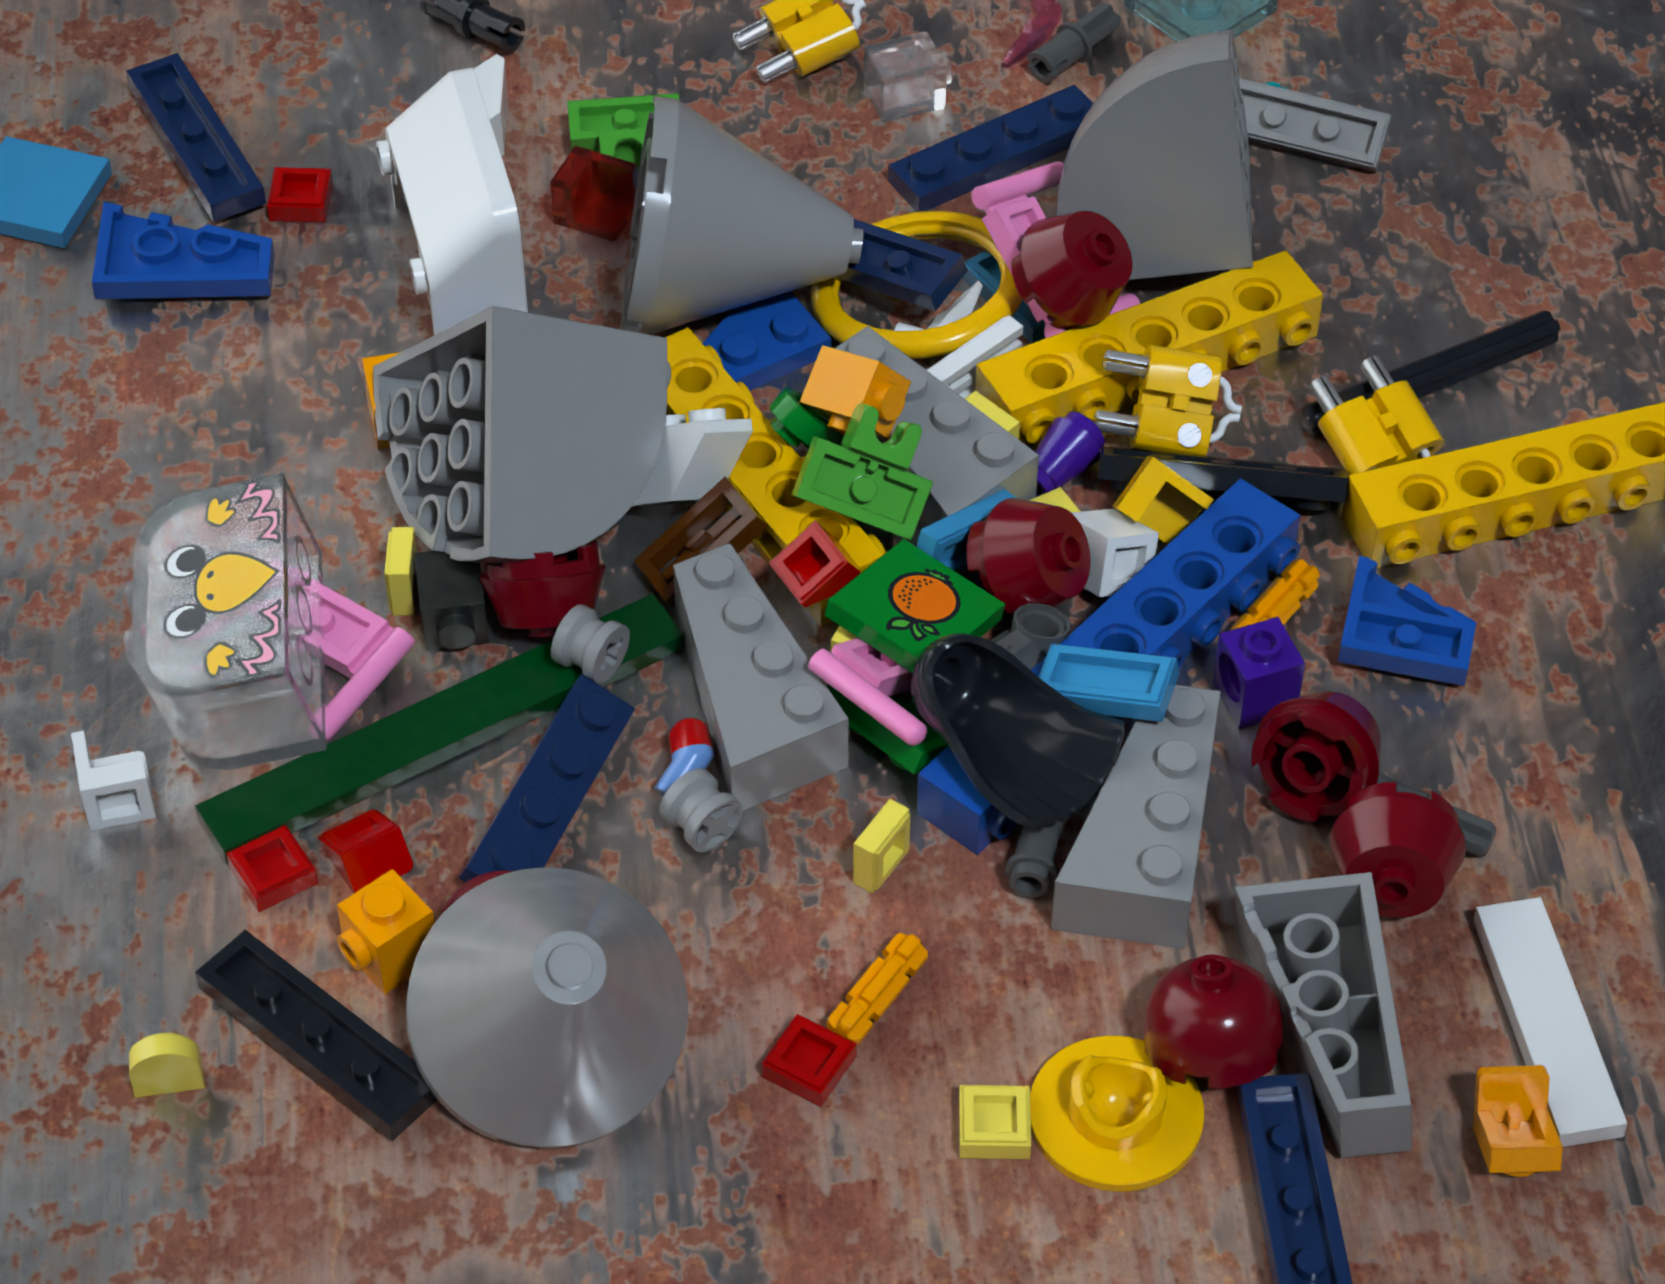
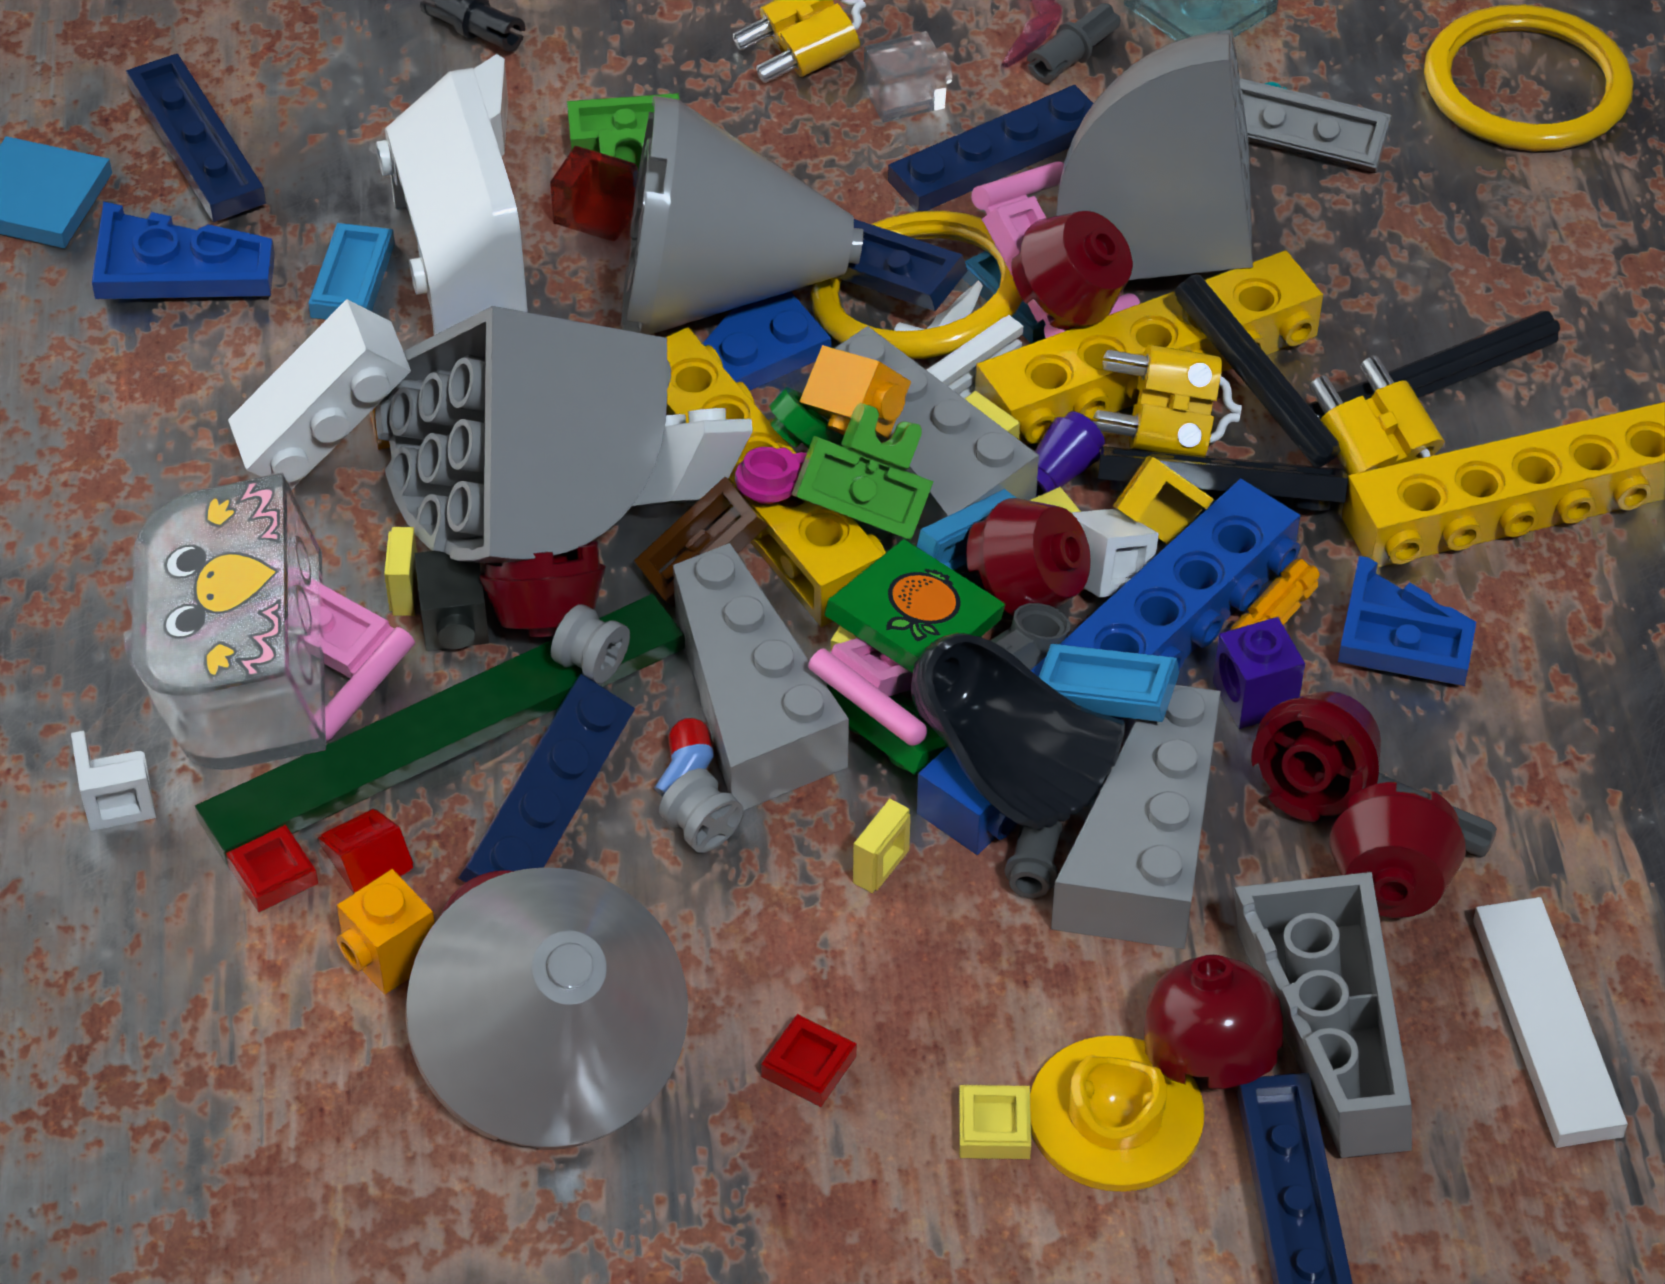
light yellow tile [128,1033,205,1098] -> none
black plate [195,930,438,1141] -> none
red tile [267,167,333,223] -> none
red slope [769,520,863,608] -> none
light orange axle [826,933,928,1045] -> none
light orange bracket [1473,1065,1563,1177] -> none
none -> white brick [228,299,411,490]
none -> dark azure tile [308,223,395,320]
none -> dark pink plate [735,447,807,504]
none -> black axle [1175,275,1341,468]
none -> yellow wedge [1424,4,1634,151]

